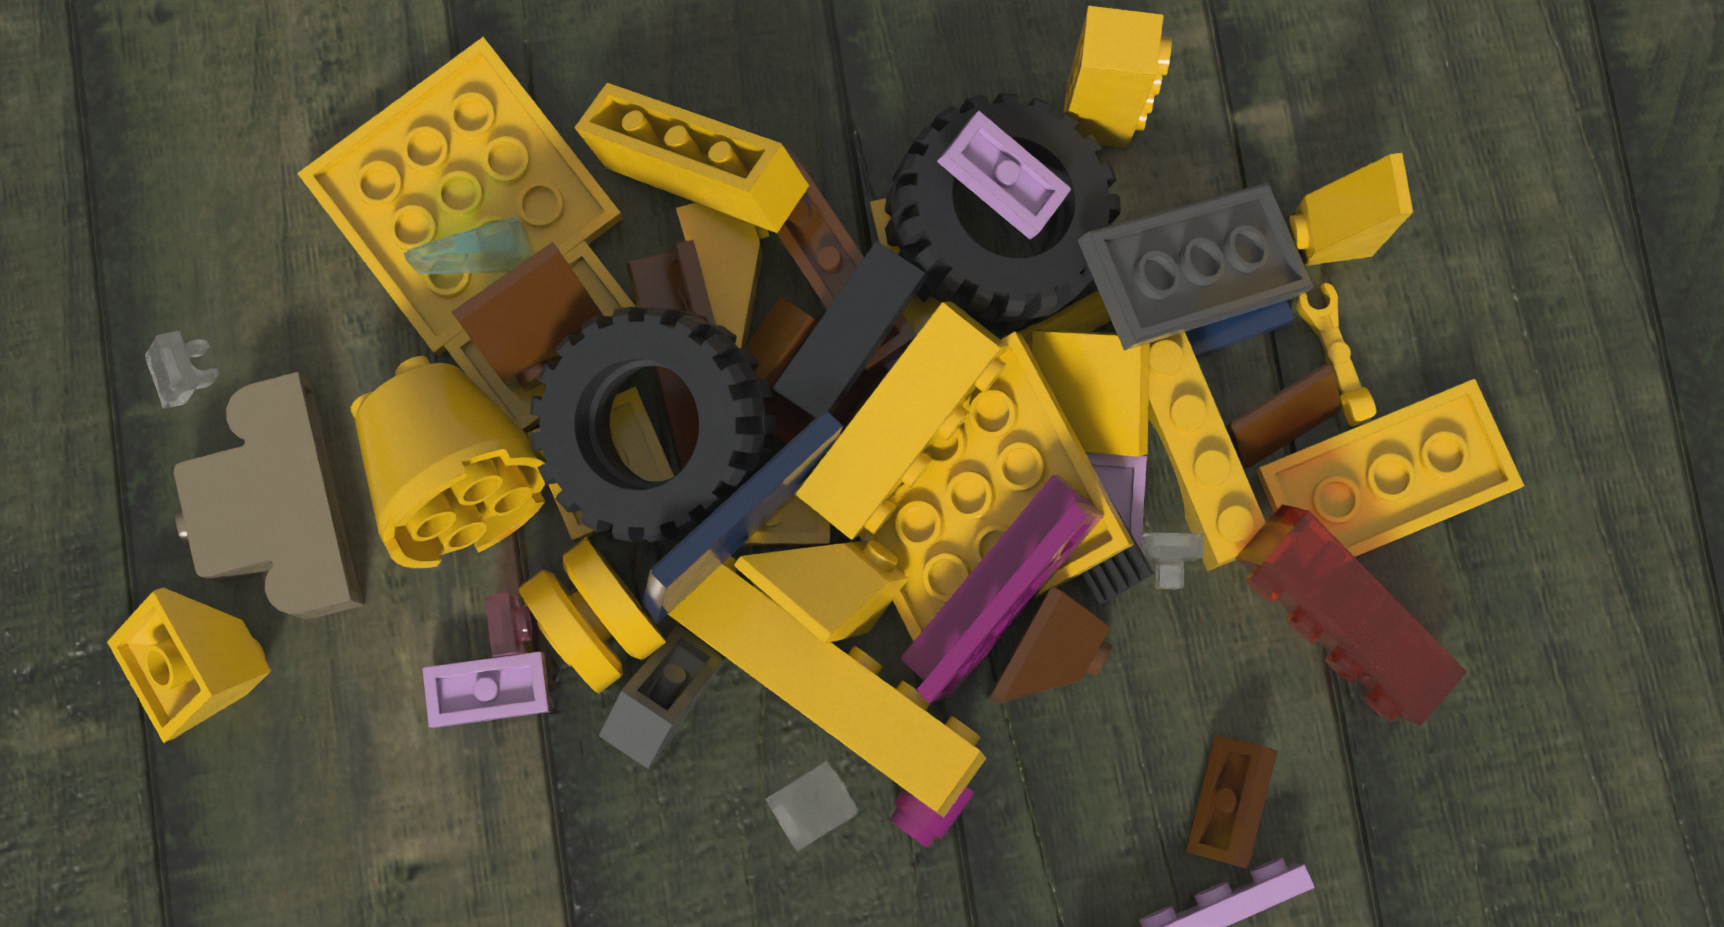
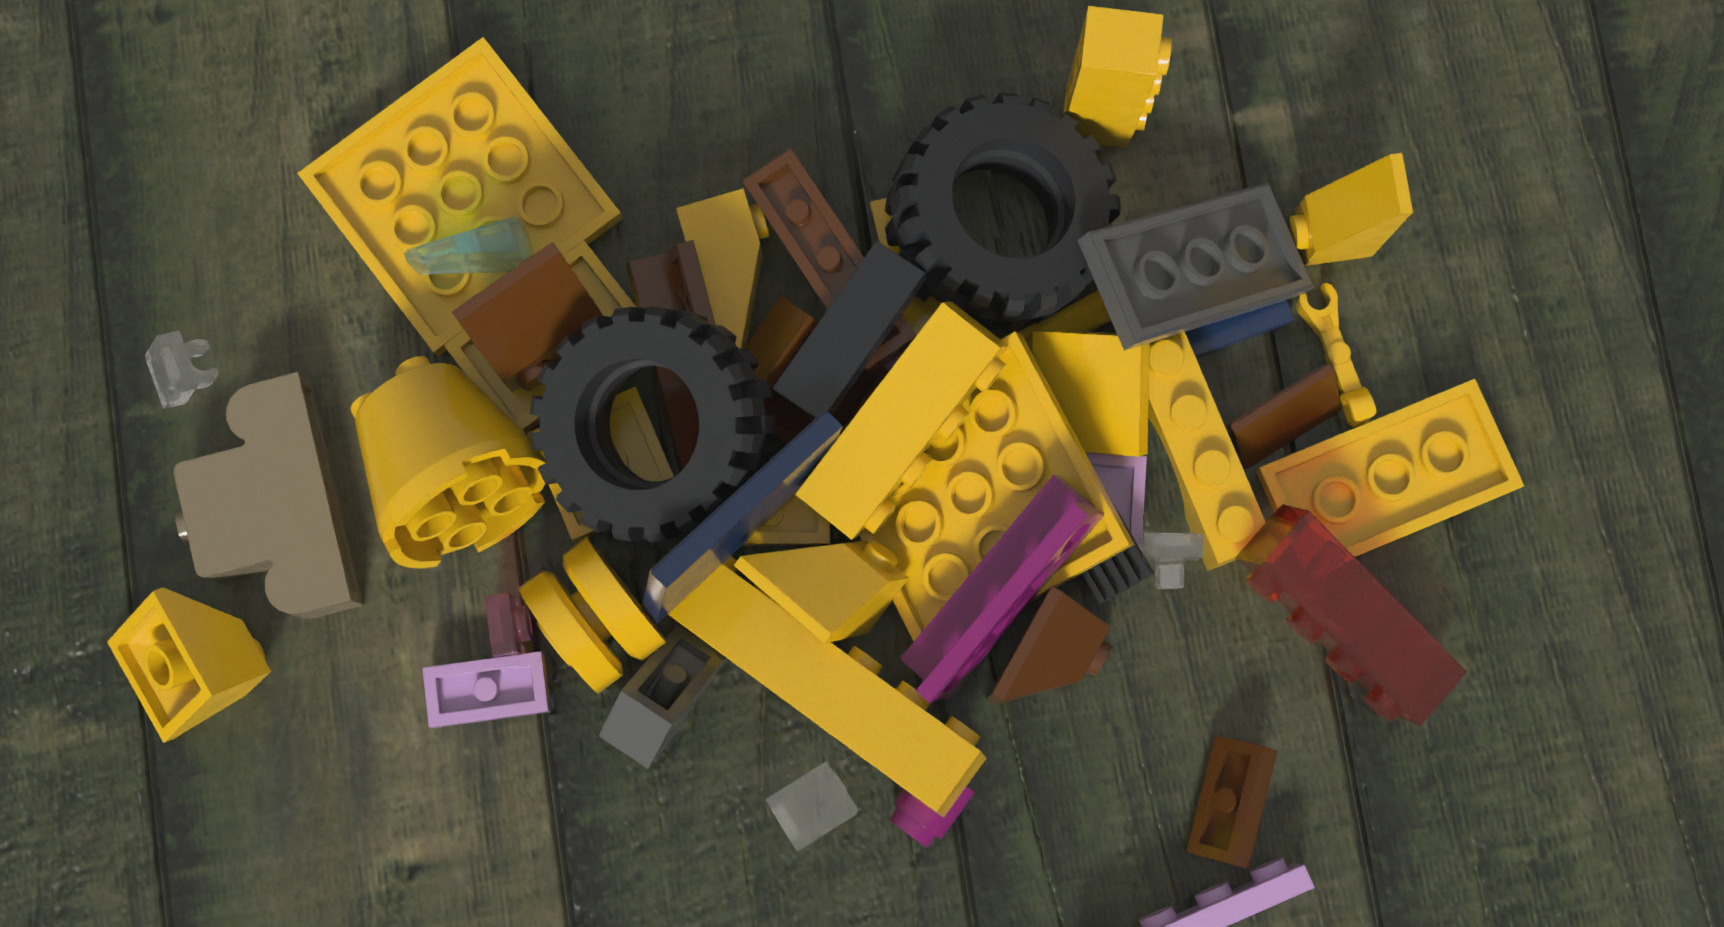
yellow brick [574,83,809,233] -> none
lavender plate [937,111,1071,239] -> none

